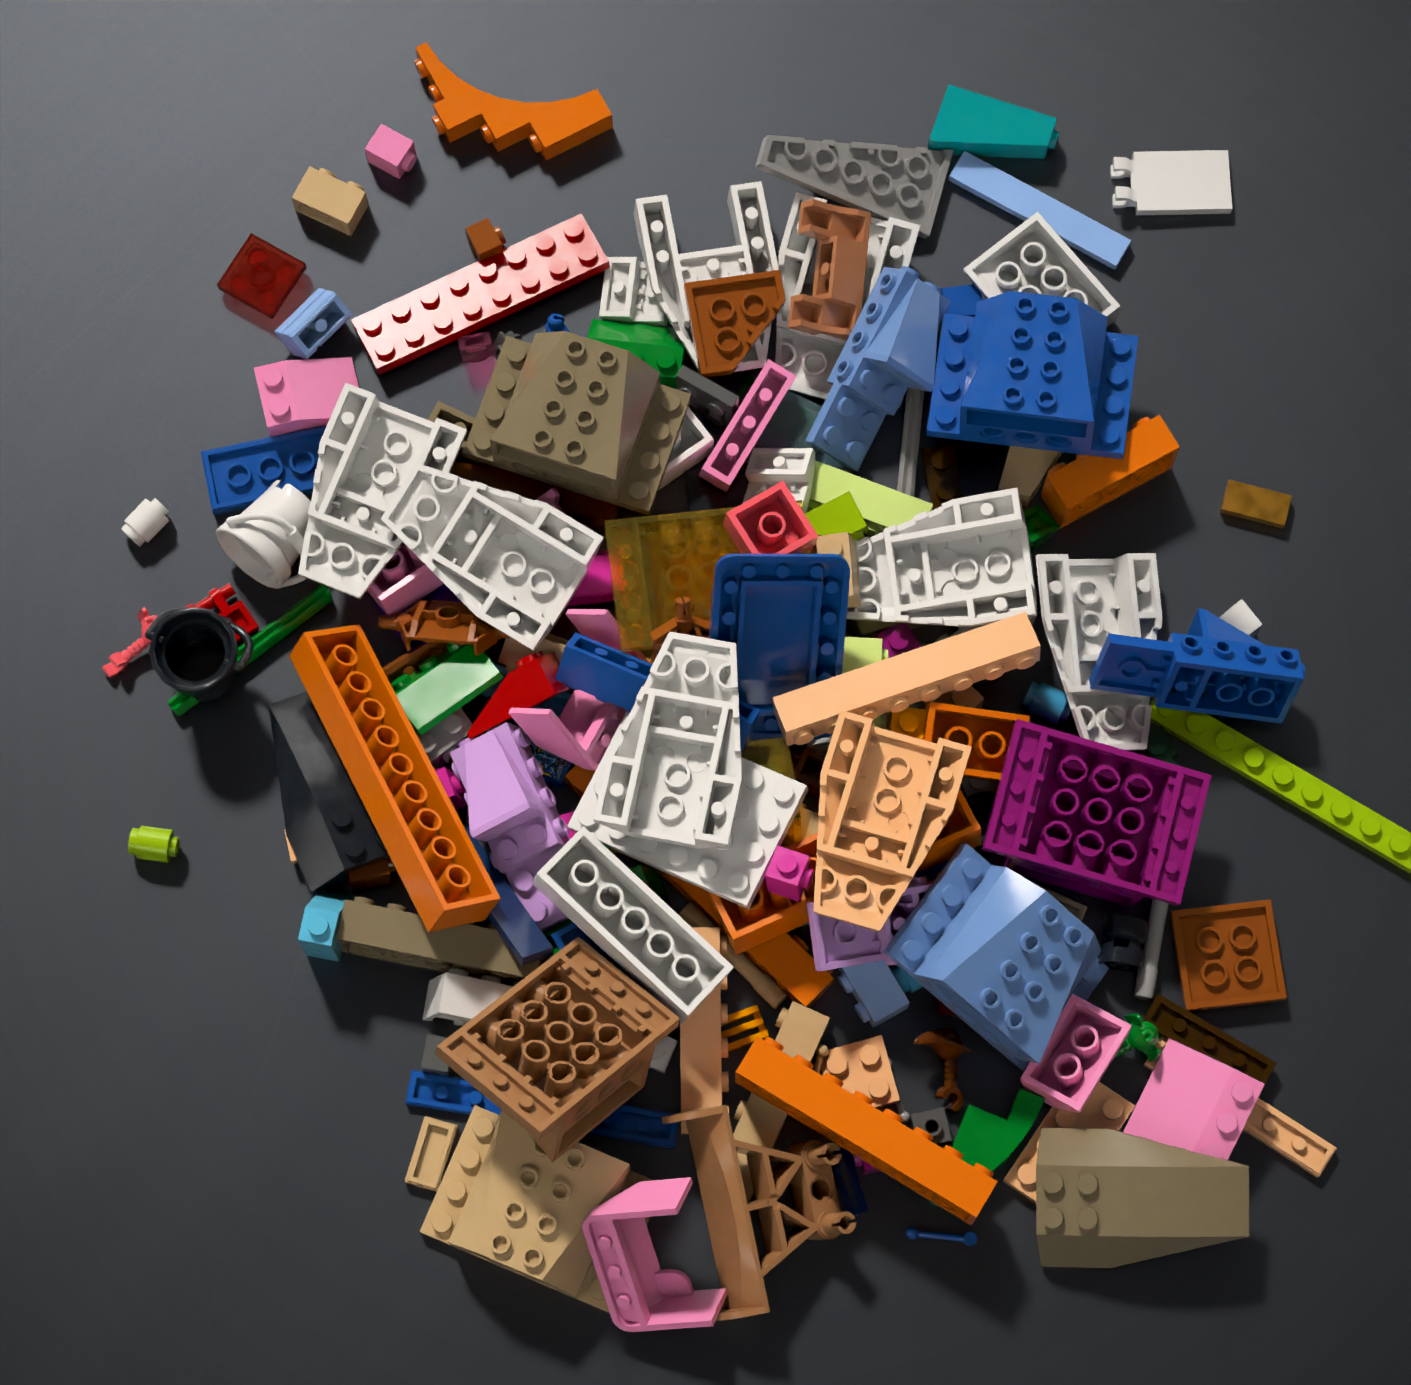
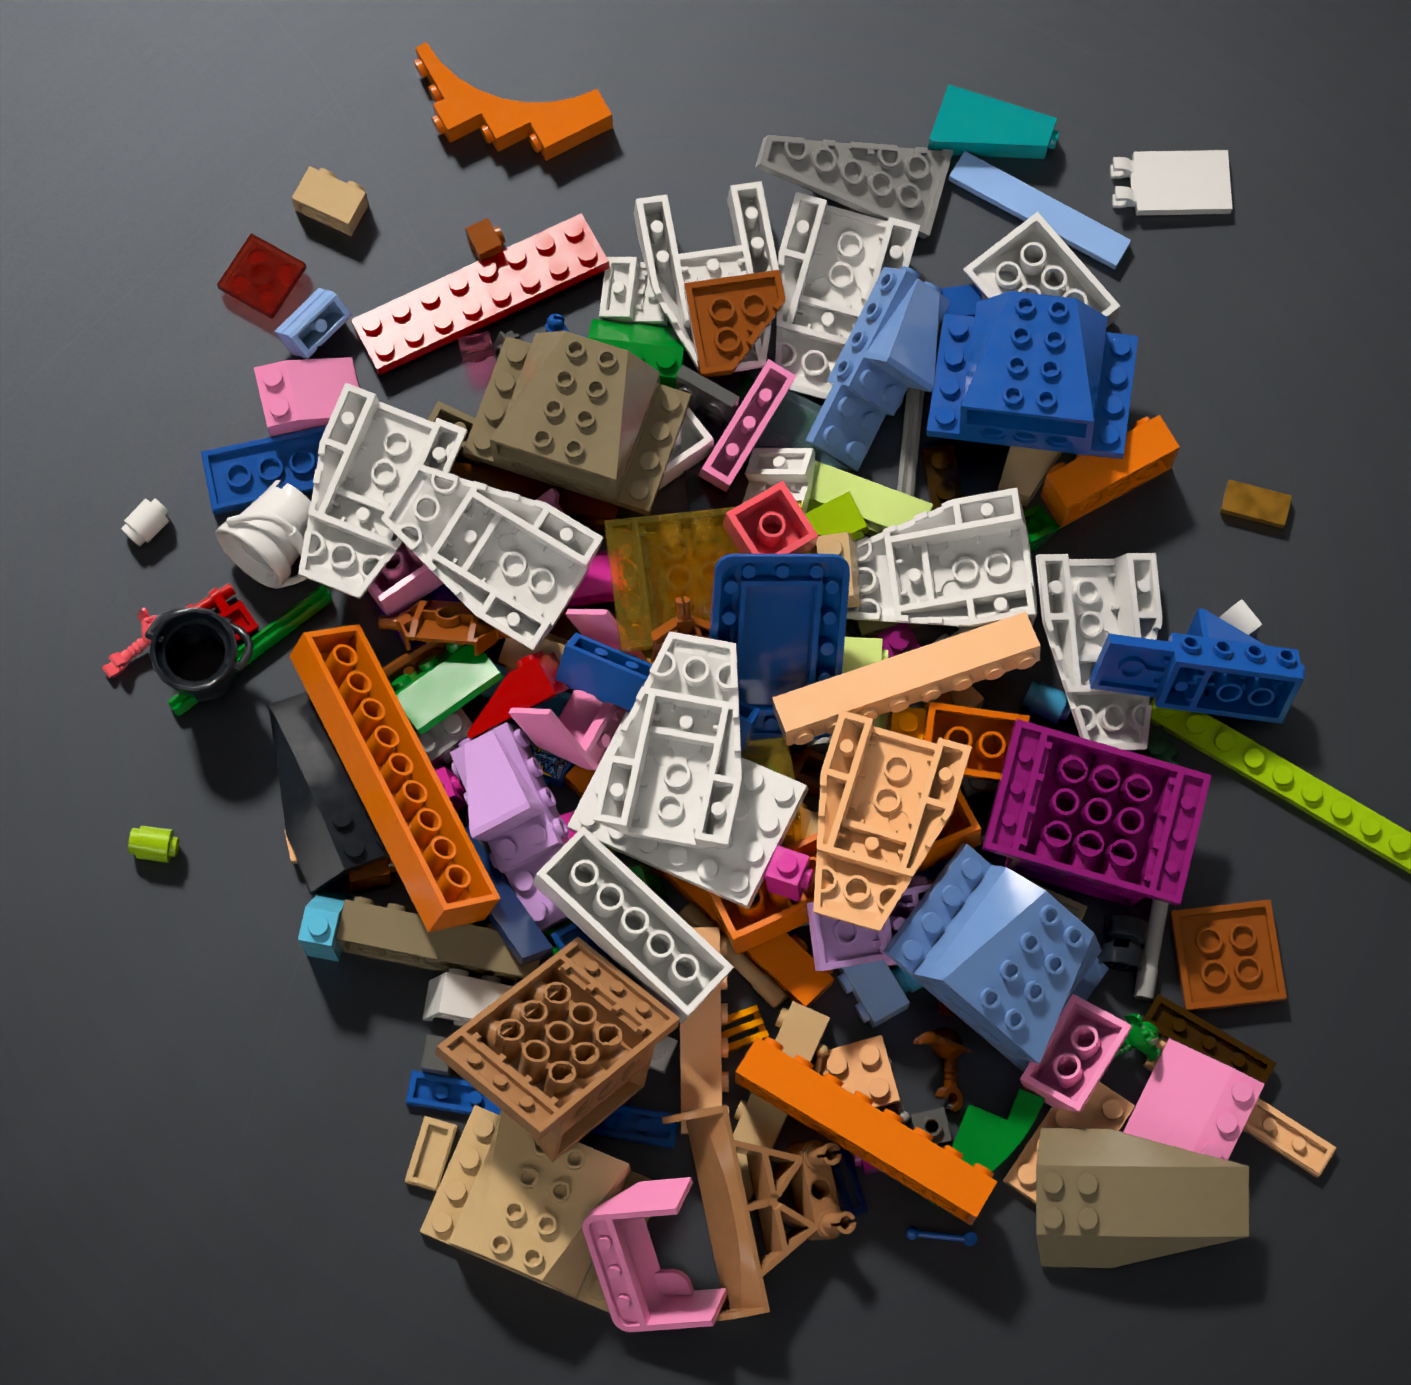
bright pink brick [365,124,417,179] -> none
nougat bracket [788,199,871,341] -> none

